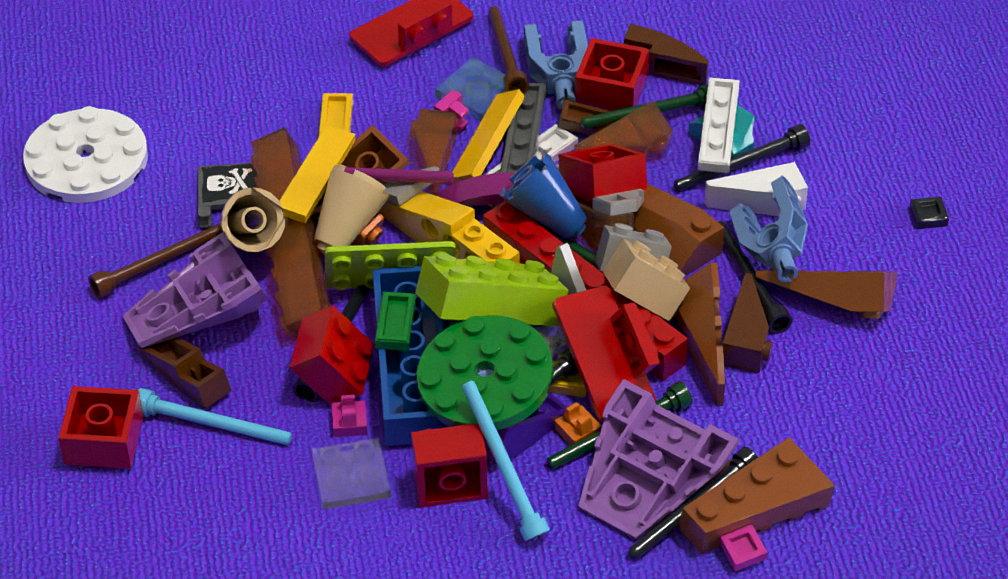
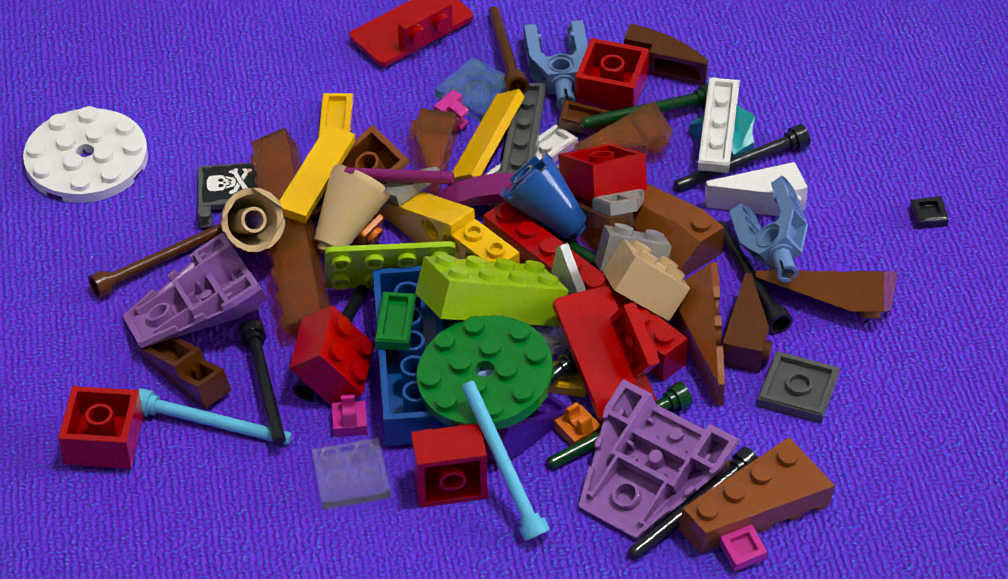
none -> black piece [238,319,286,445]
none -> dark grey tile [757,351,841,424]

